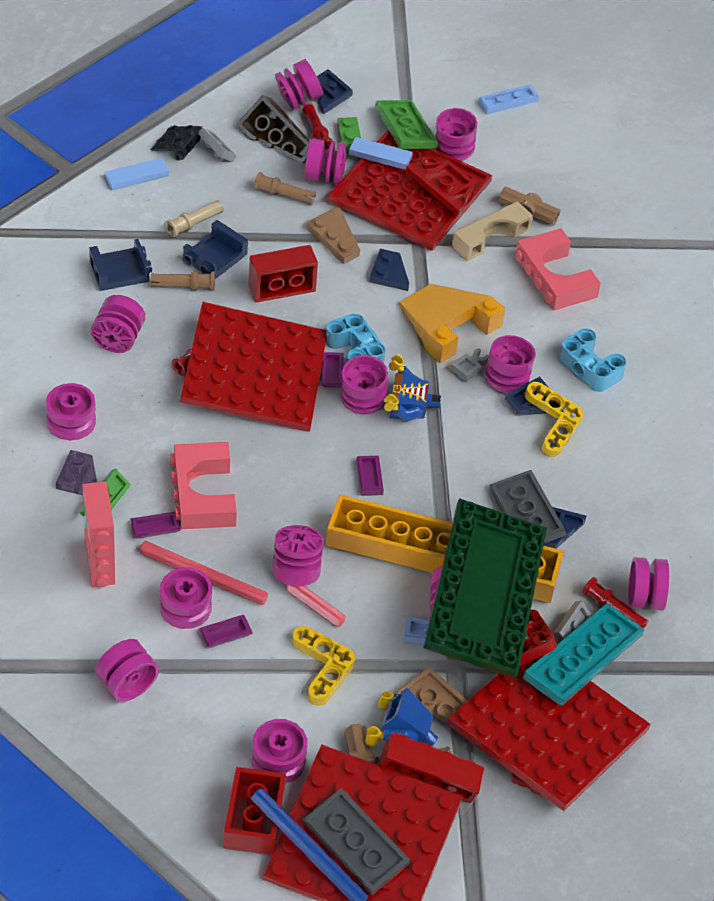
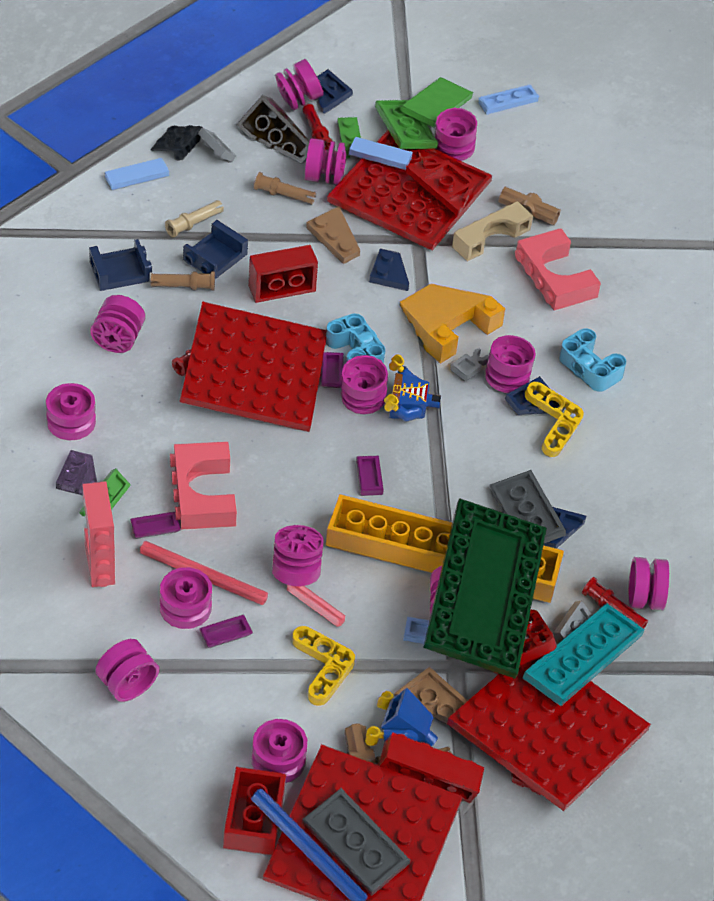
none -> bright green tile [401,77,473,127]

